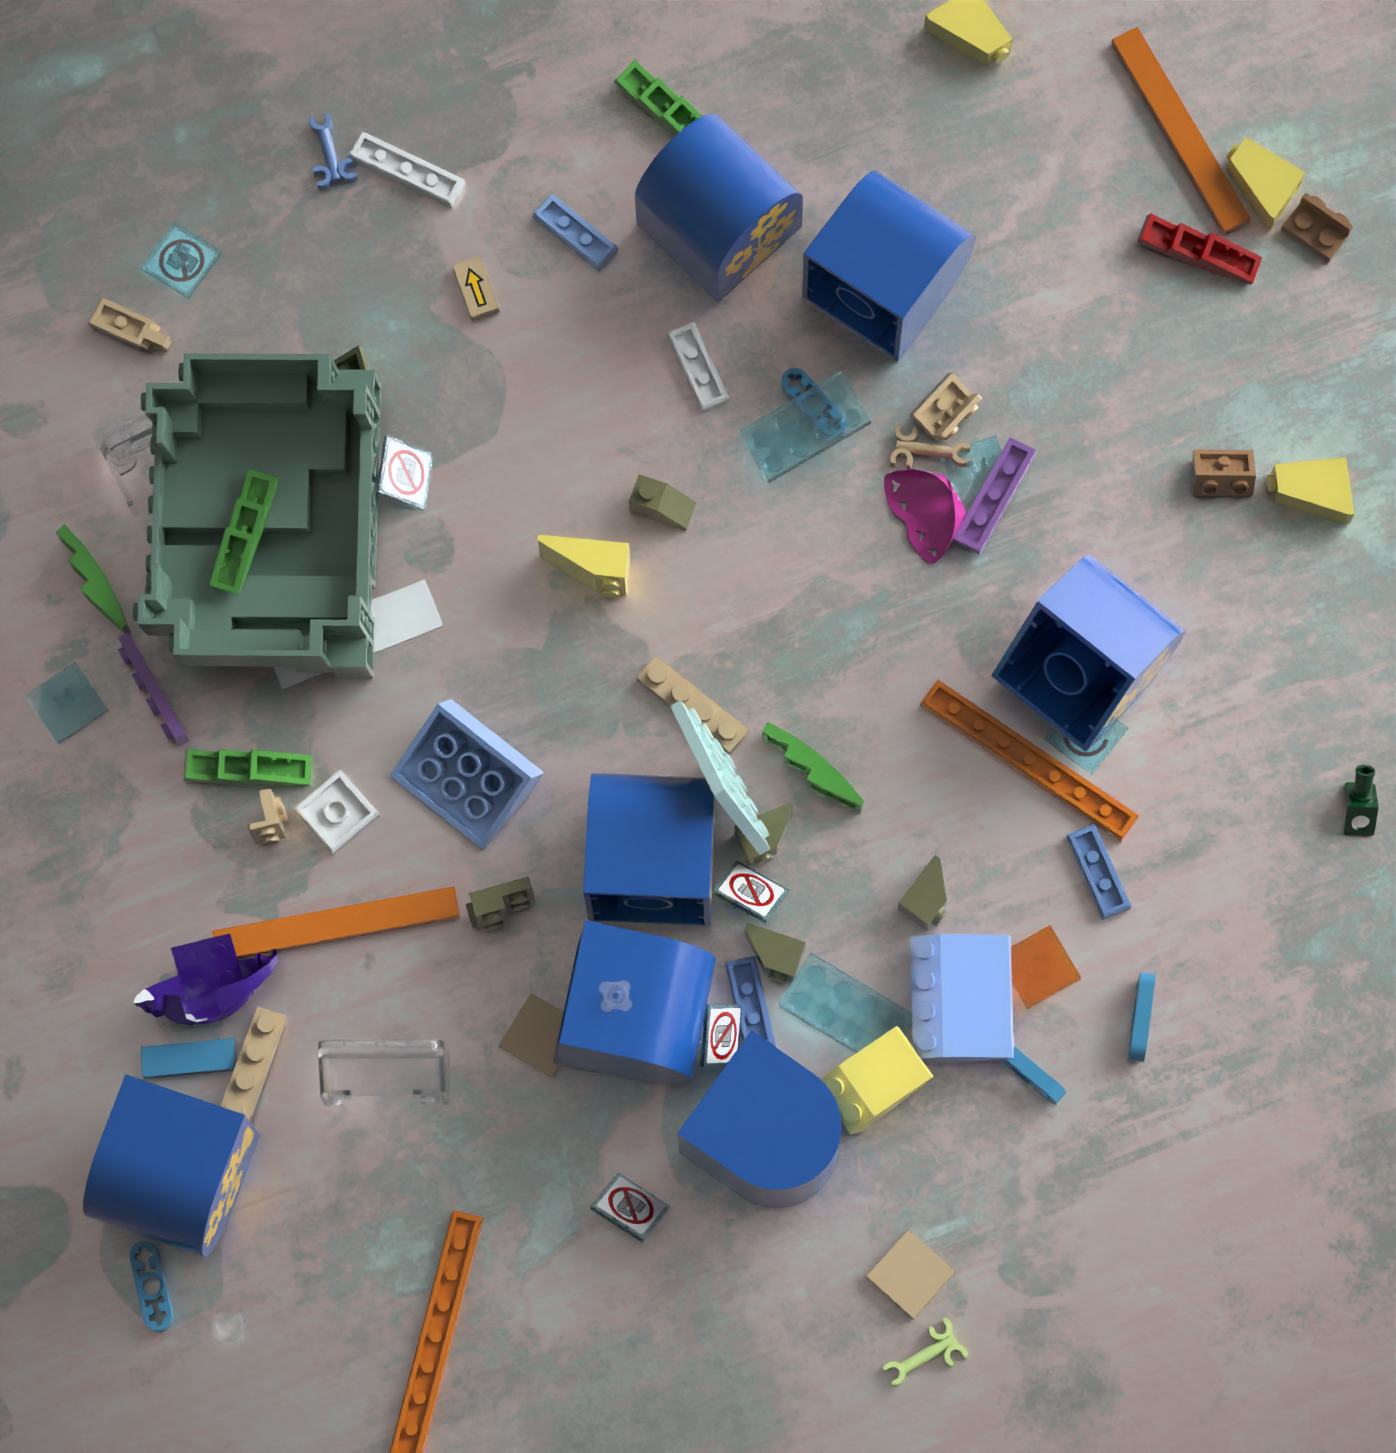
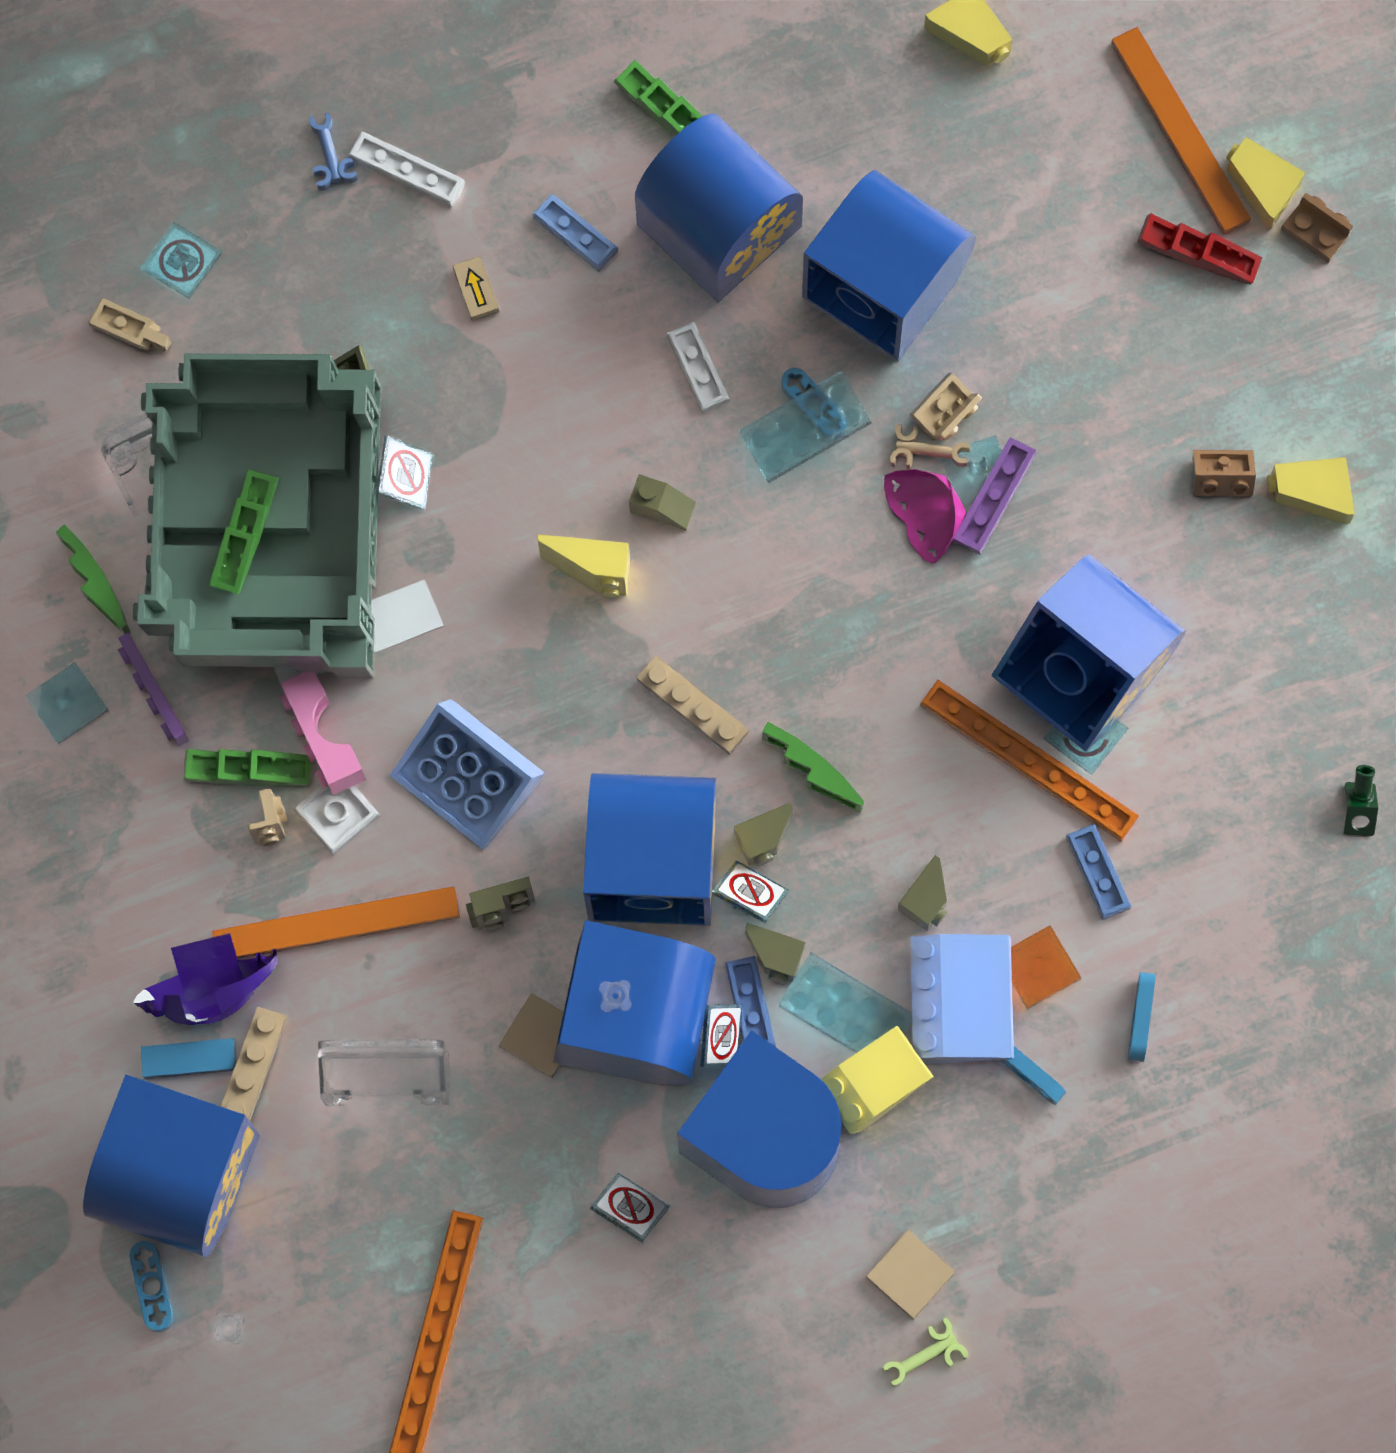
light aqua plate [670,700,770,855] -> none
none -> bright pink arch [279,672,366,795]

